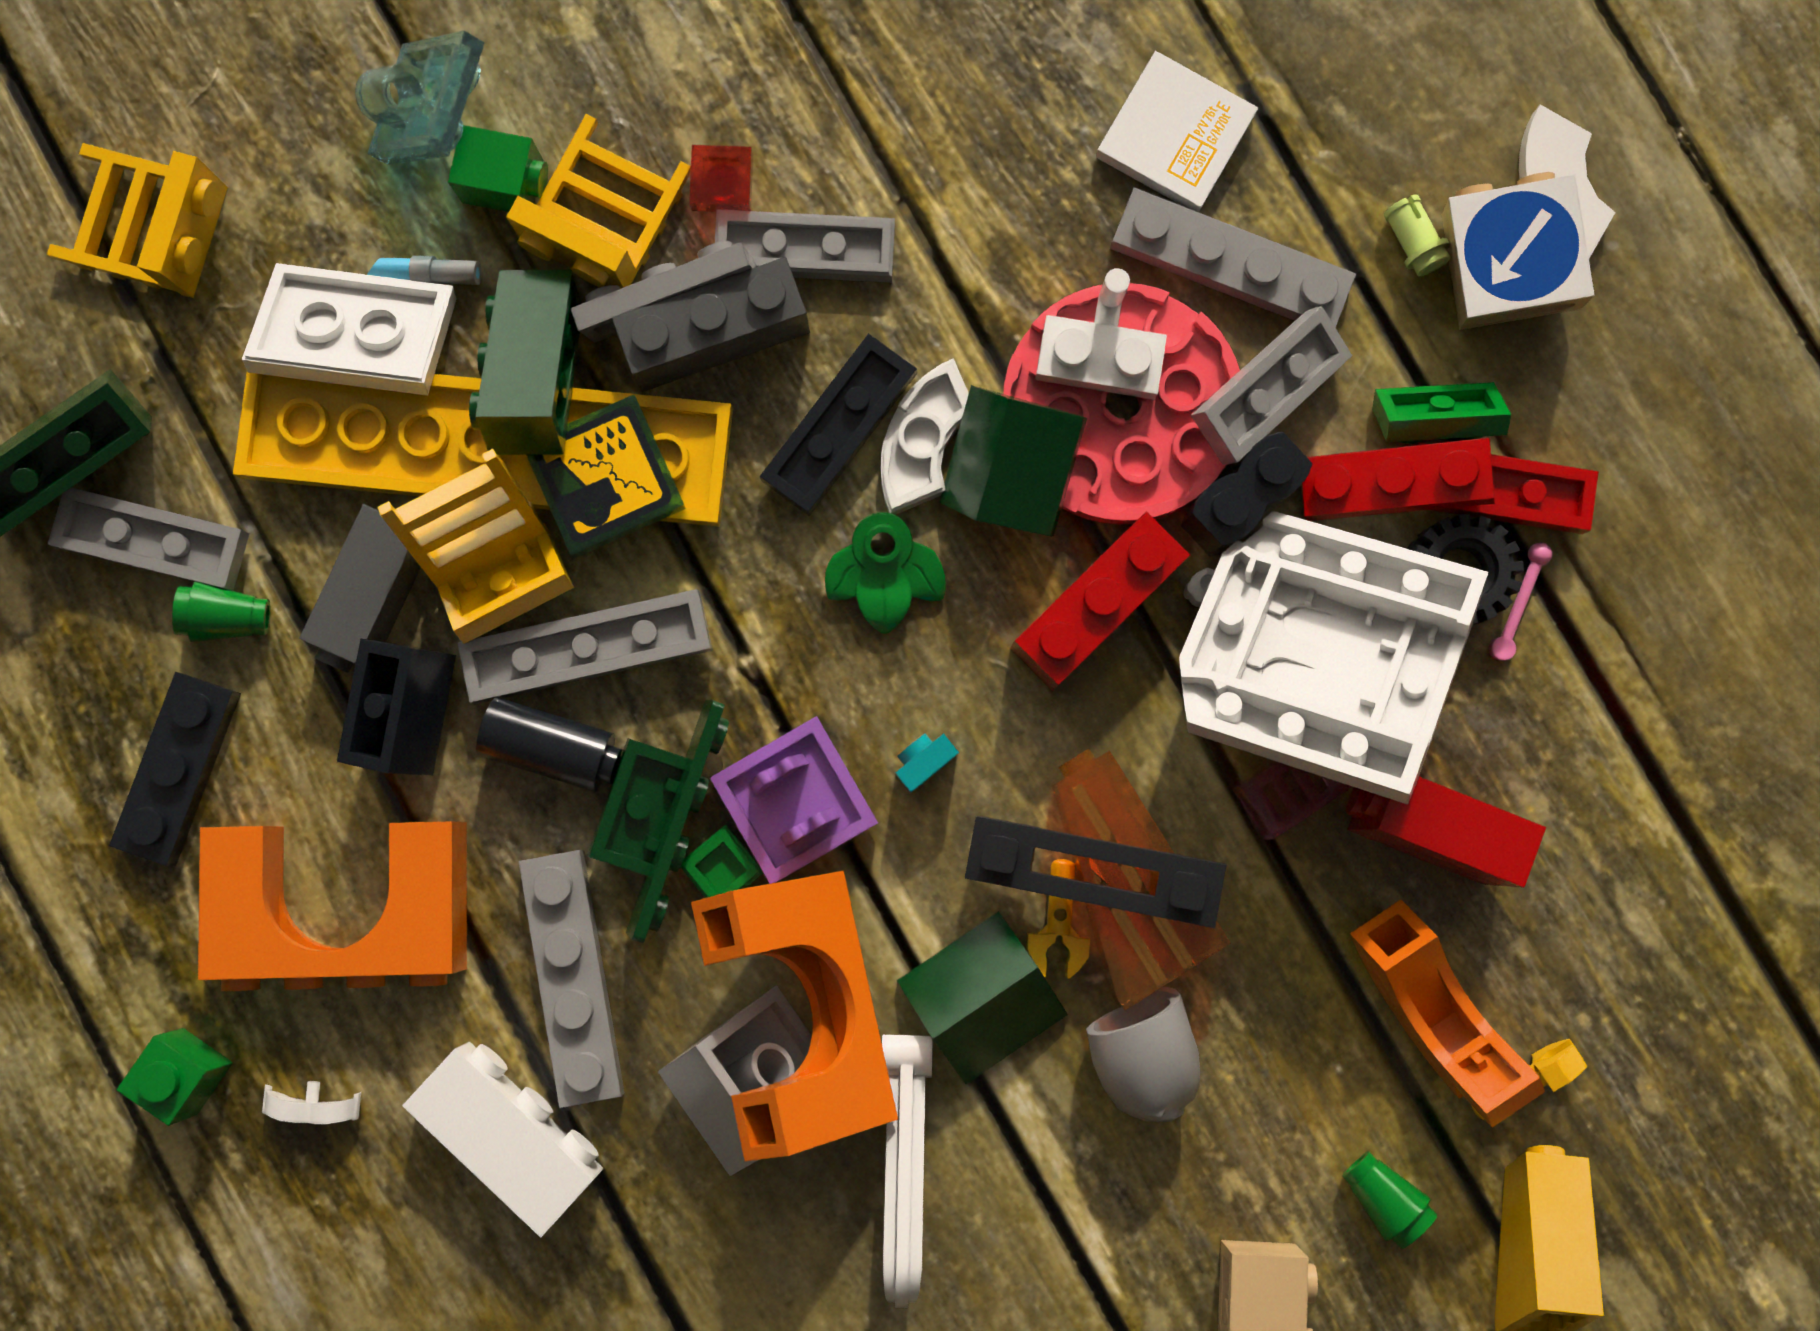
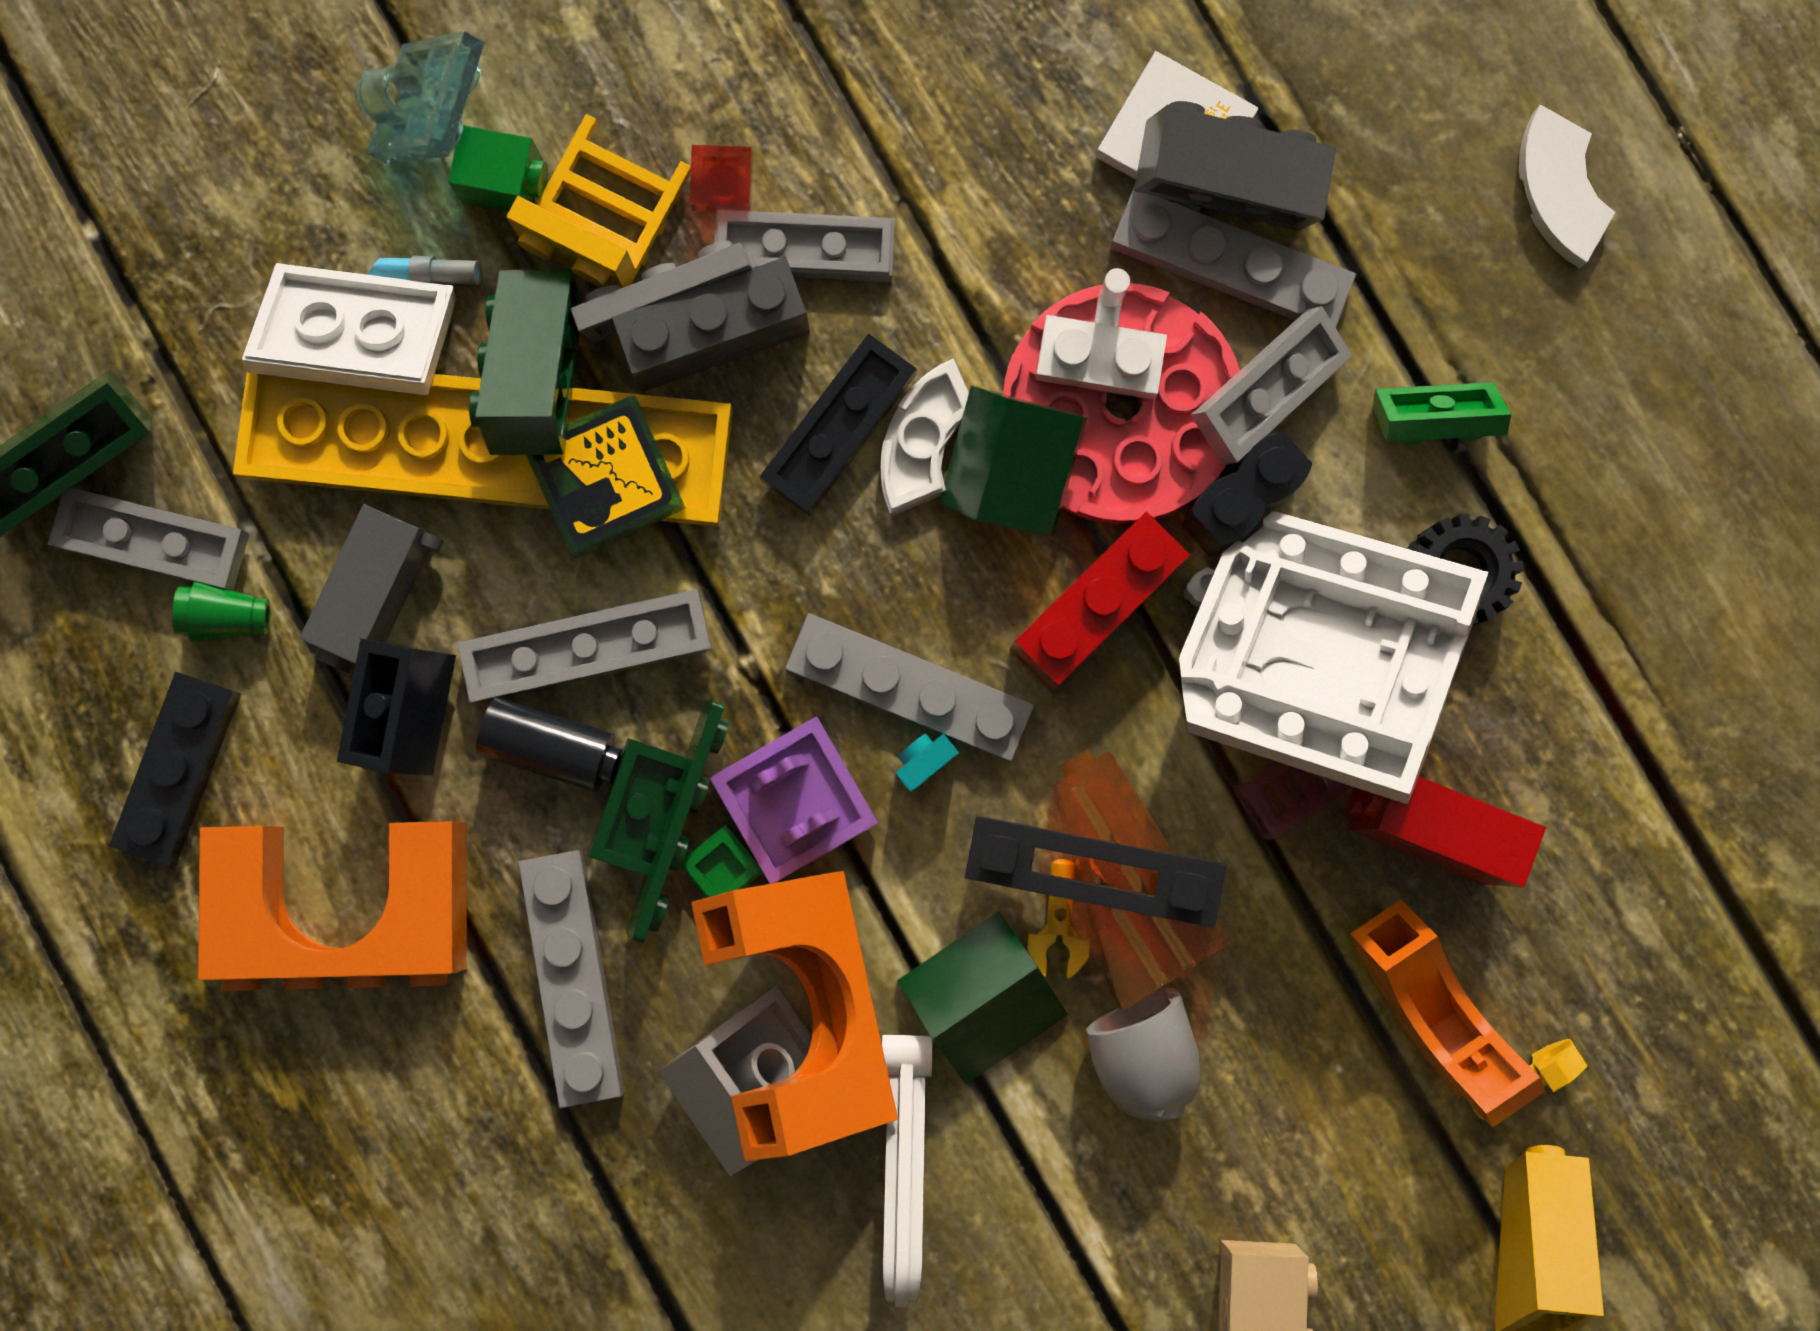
yellow plate [47,143,228,298] -> none
green brick [116,1028,234,1126] -> none
white piece [262,1081,361,1124] -> none
yellow plate [378,449,574,644] -> none
white brick [402,1042,604,1238] -> none
green plate [825,512,946,634] -> none
red plate [1302,438,1495,521] -> none
green cone [1342,1151,1438,1249] -> none
yellowish green pin [1383,194,1451,276] -> none
red plate [1415,443,1599,534] -> none
piece [1442,172,1595,330] -> none
bright pink hinge [1489,542,1553,661] -> none
none -> light grey plate [785,613,1034,762]
none -> dark grey brick [1134,101,1336,231]

